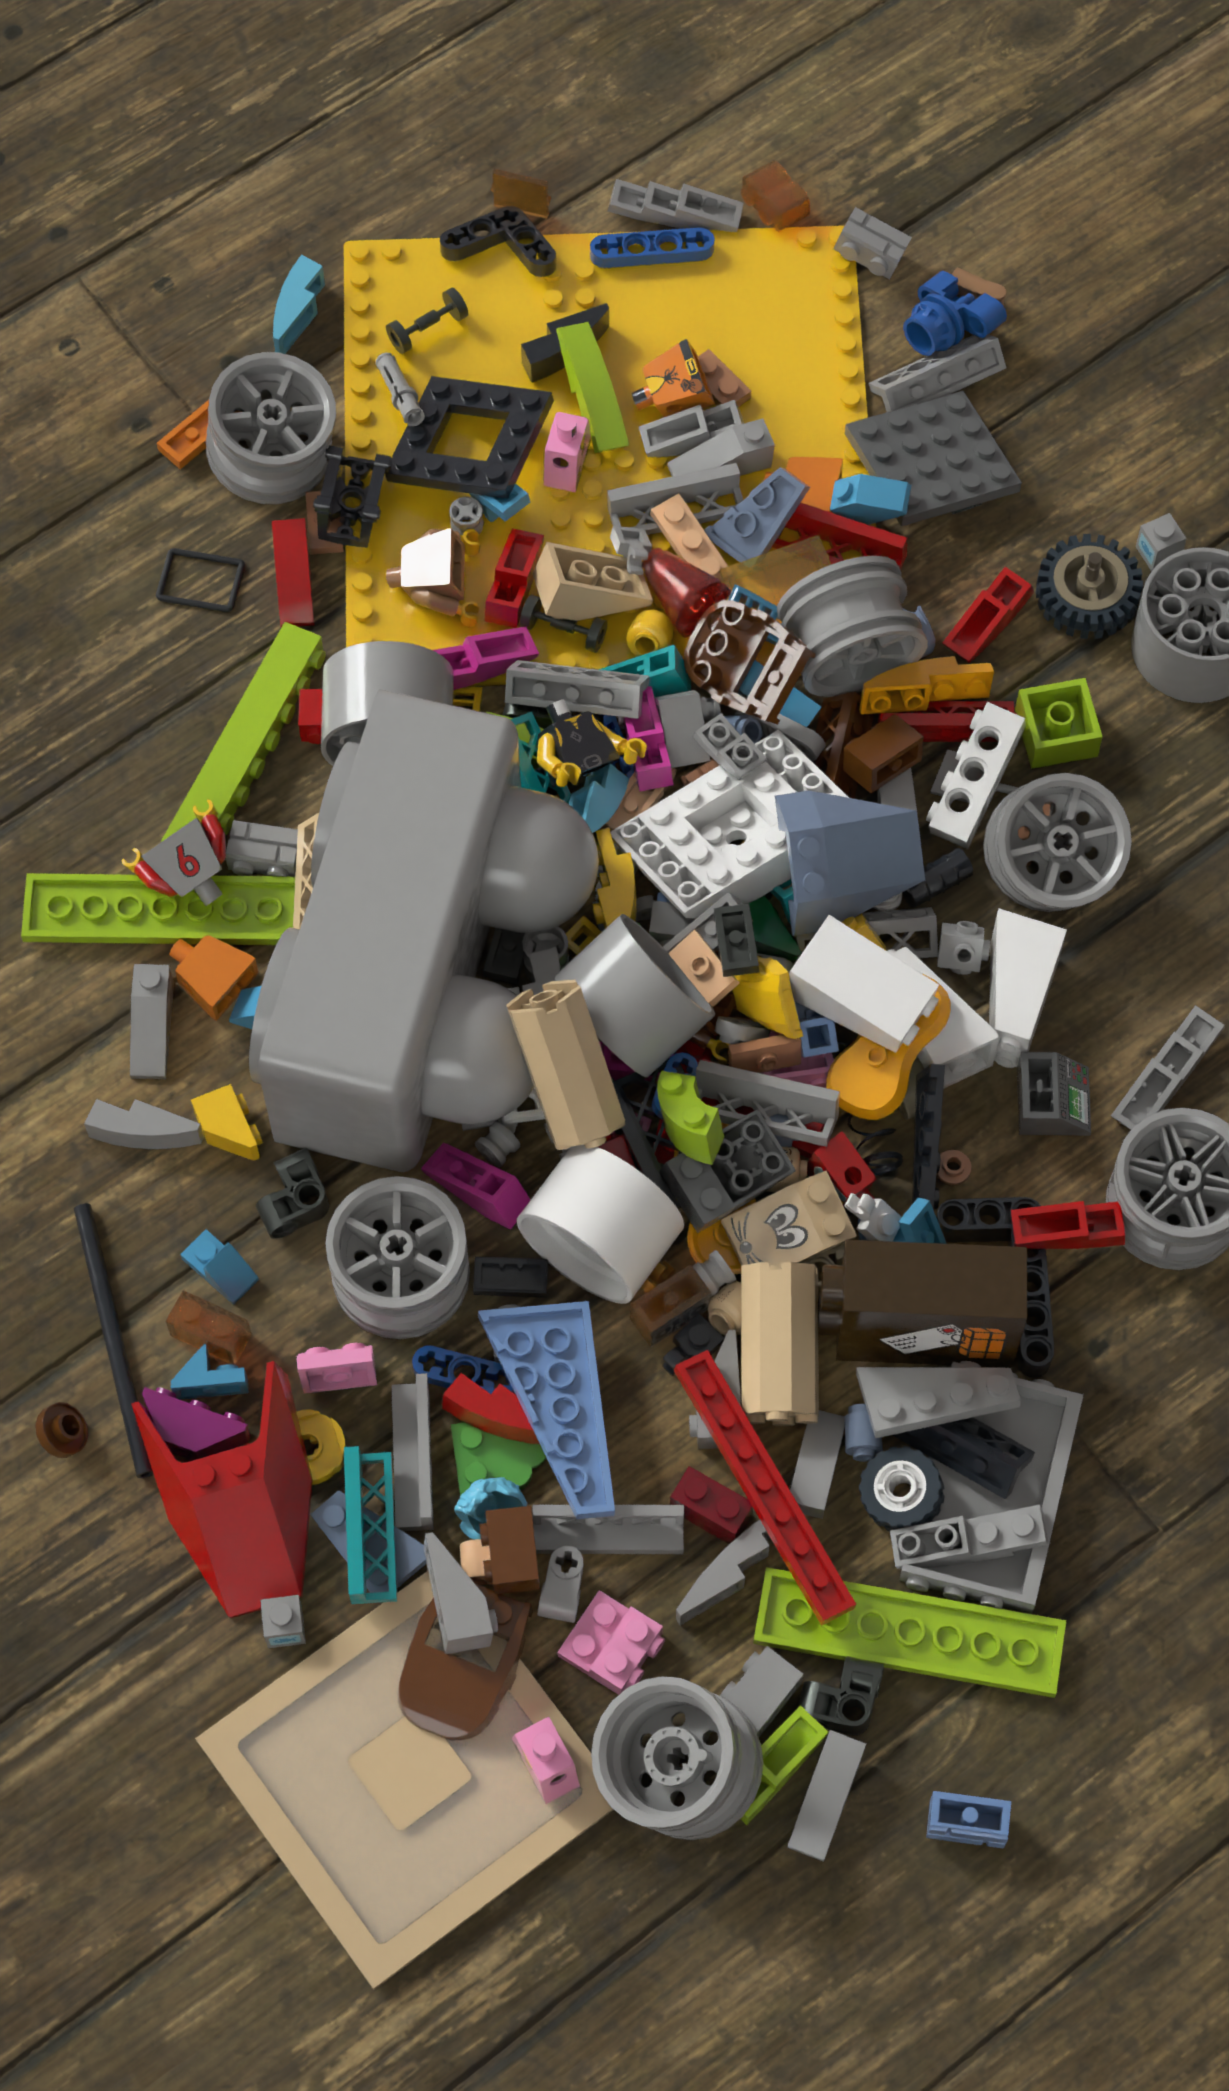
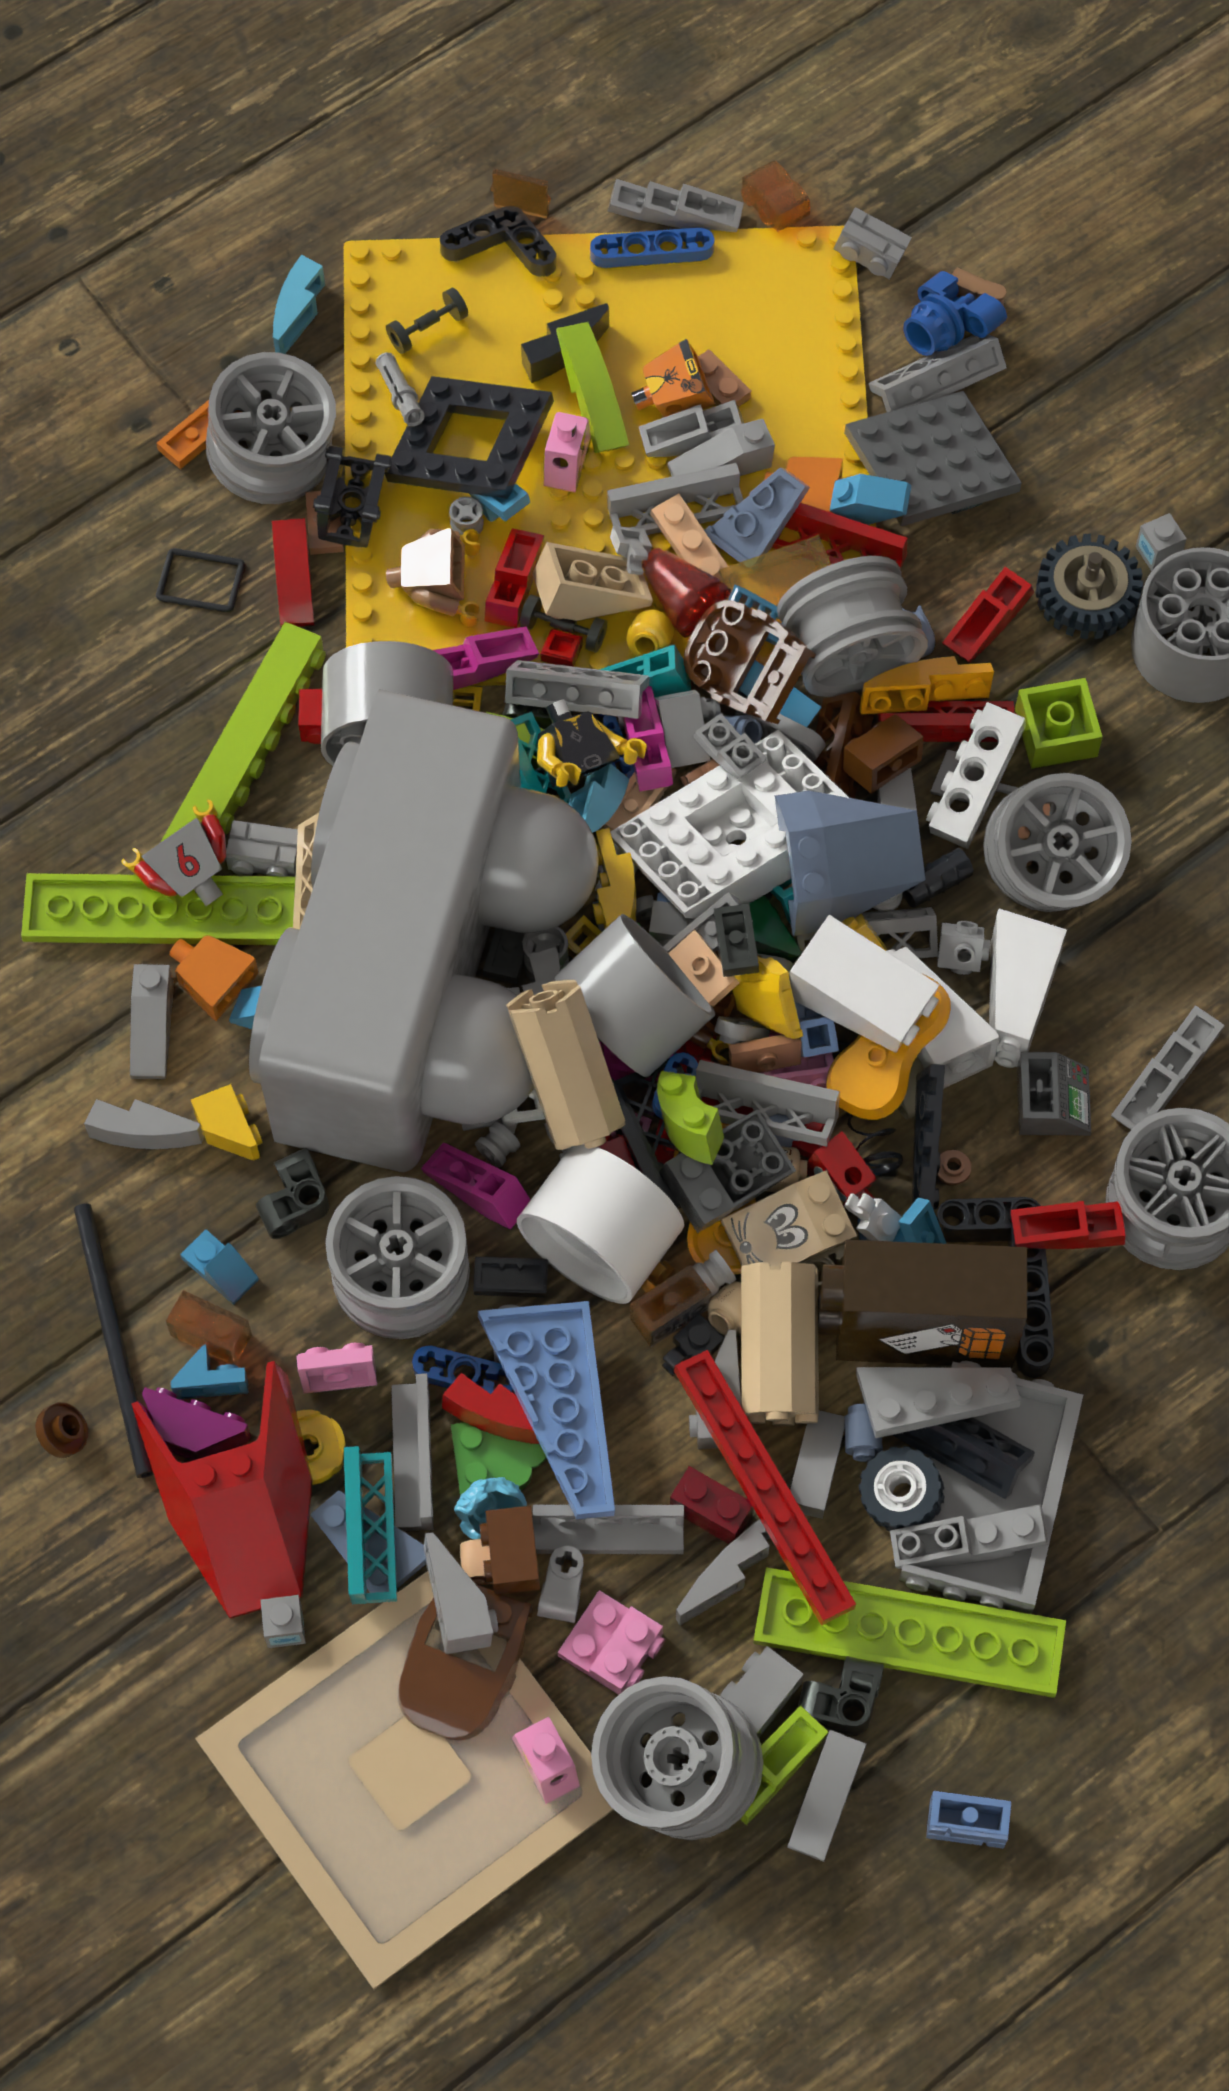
none -> red tile [540,629,583,667]

